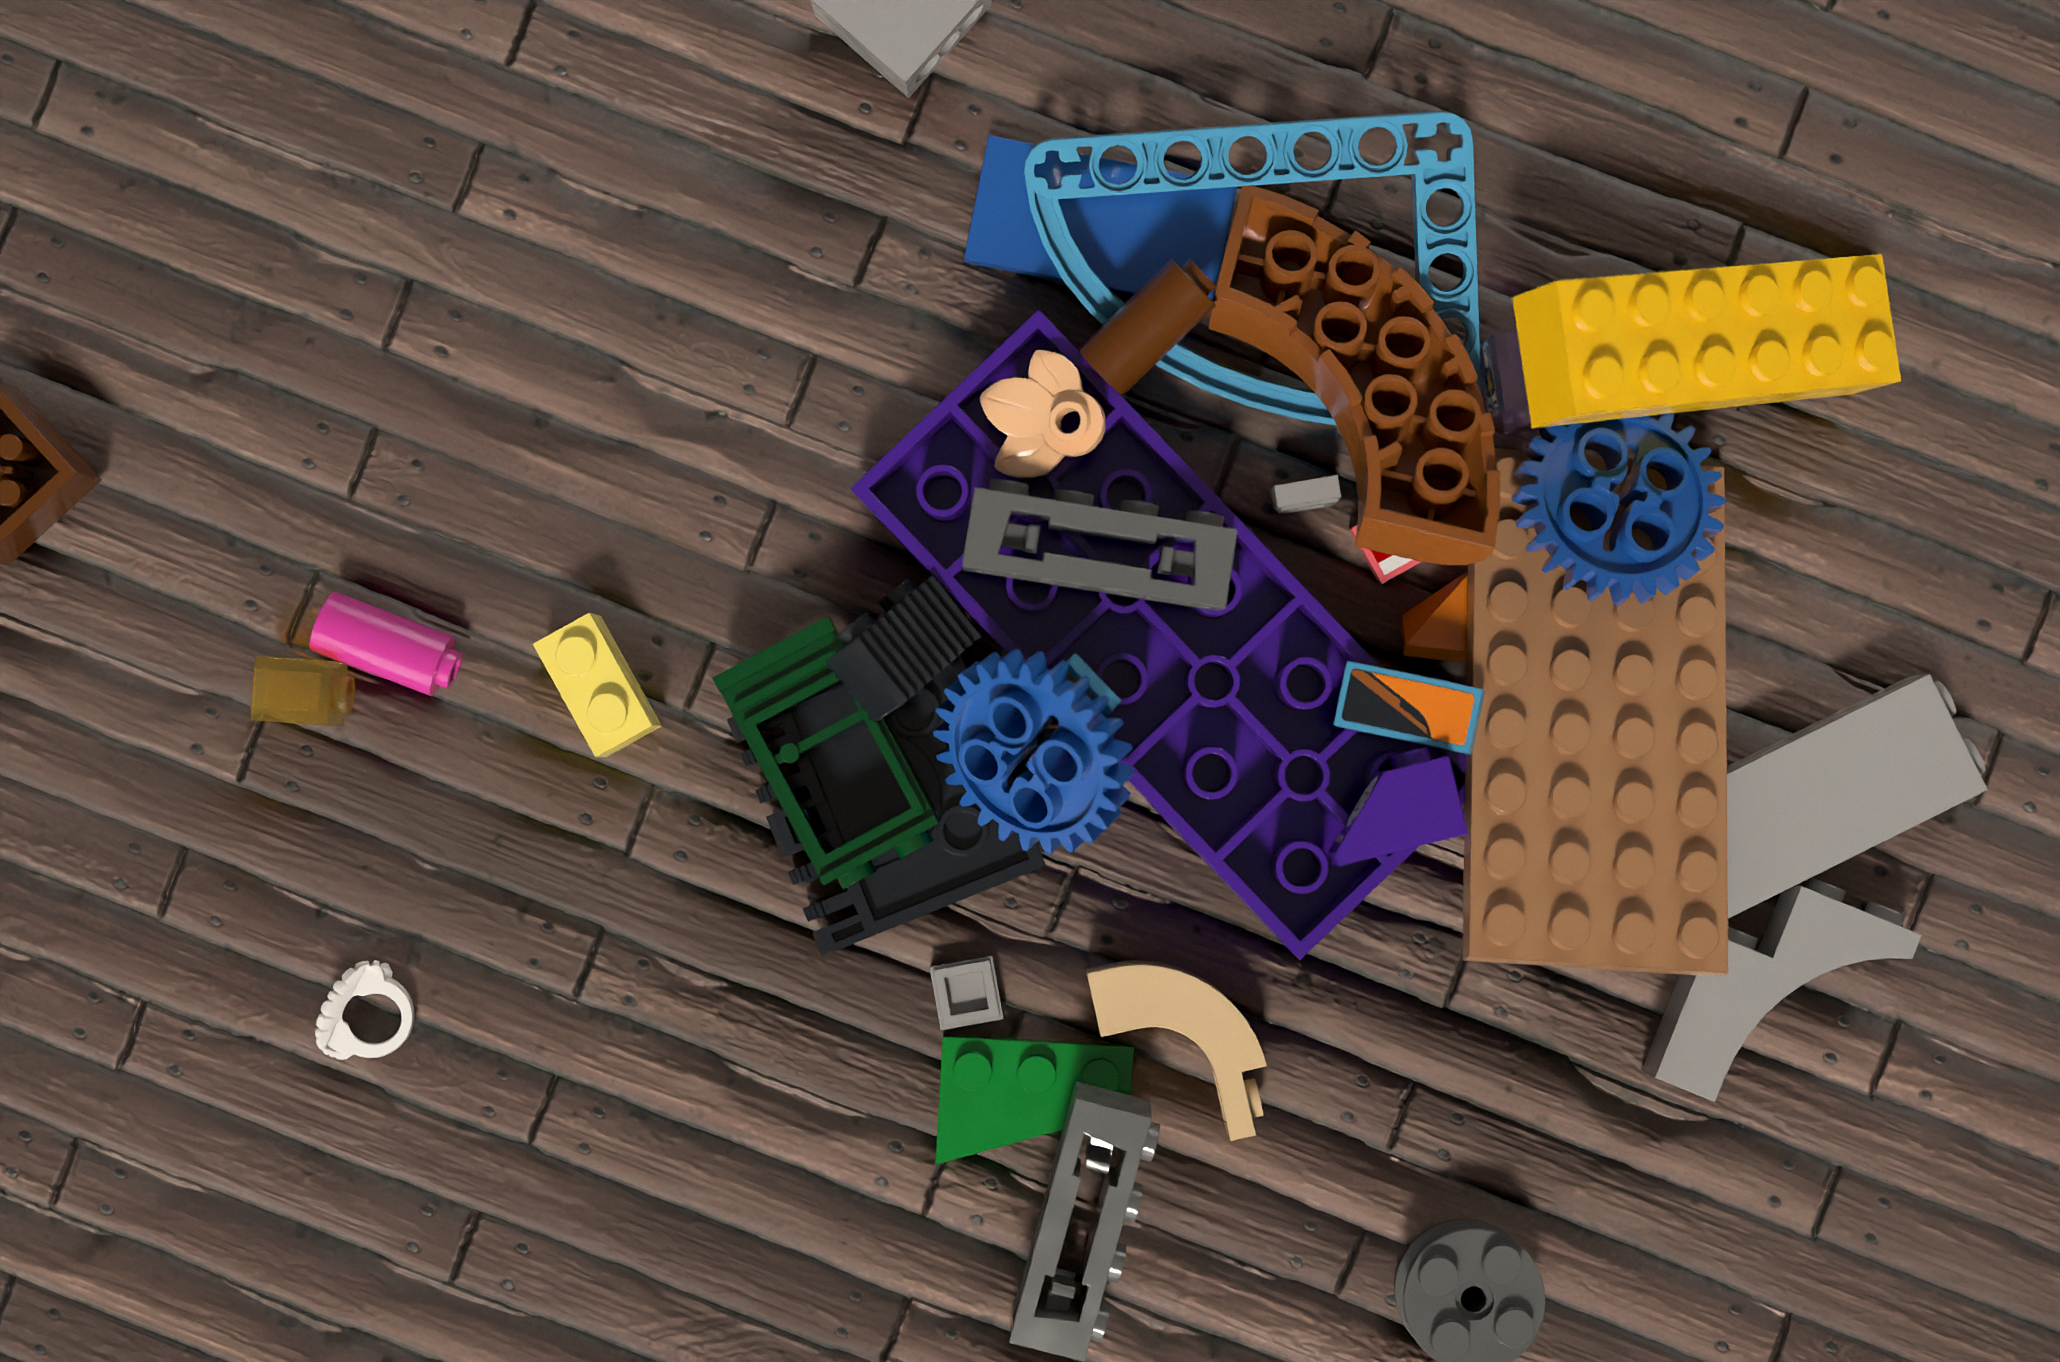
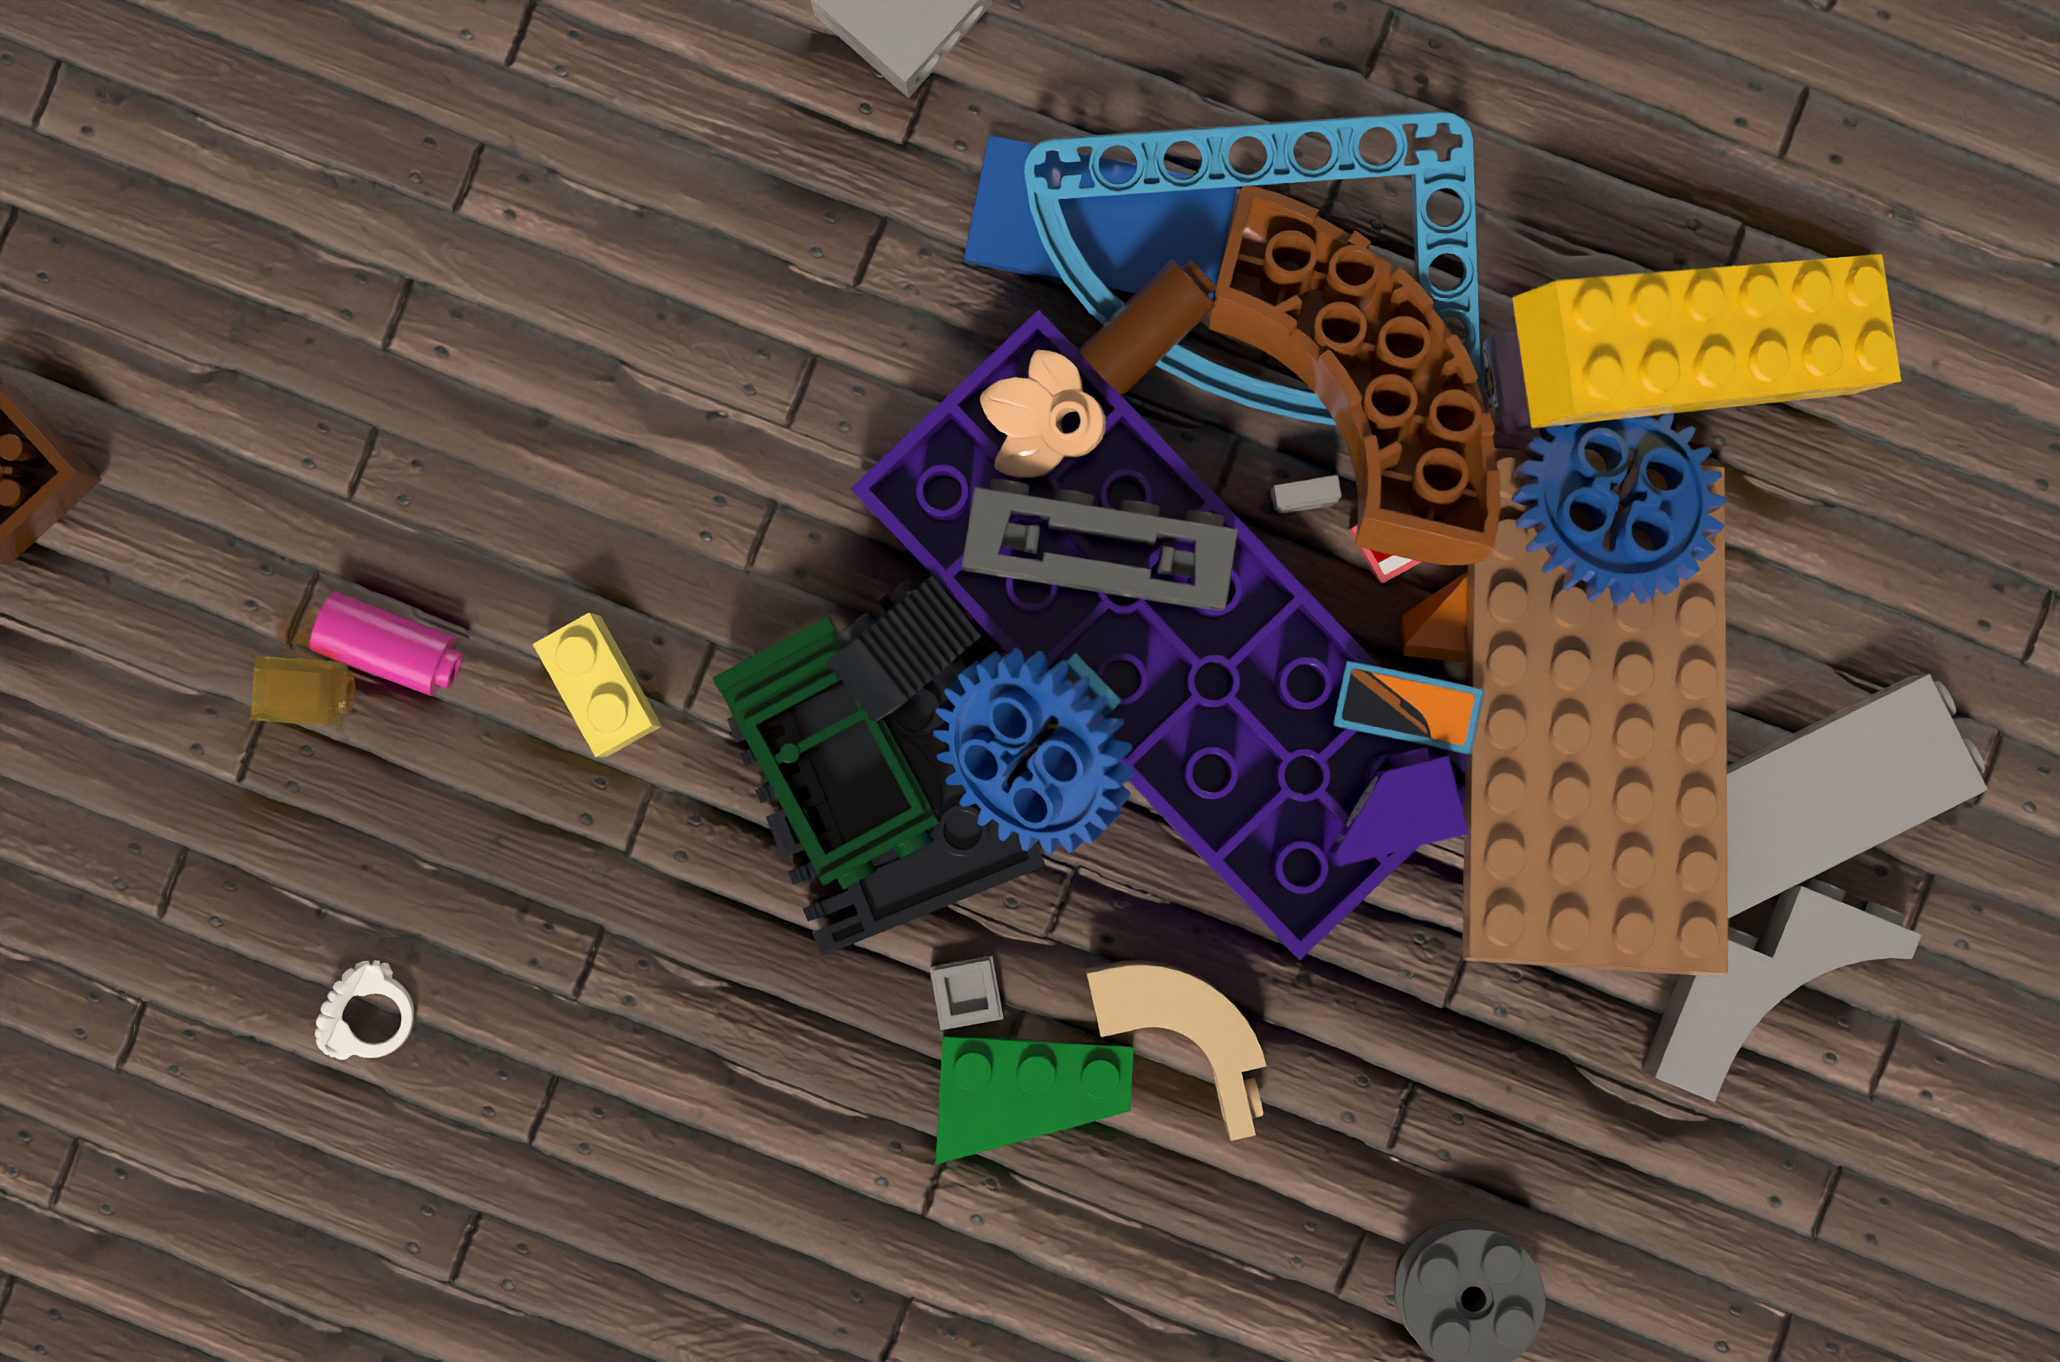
dark grey brick [1009,1081,1160,1362] -> none

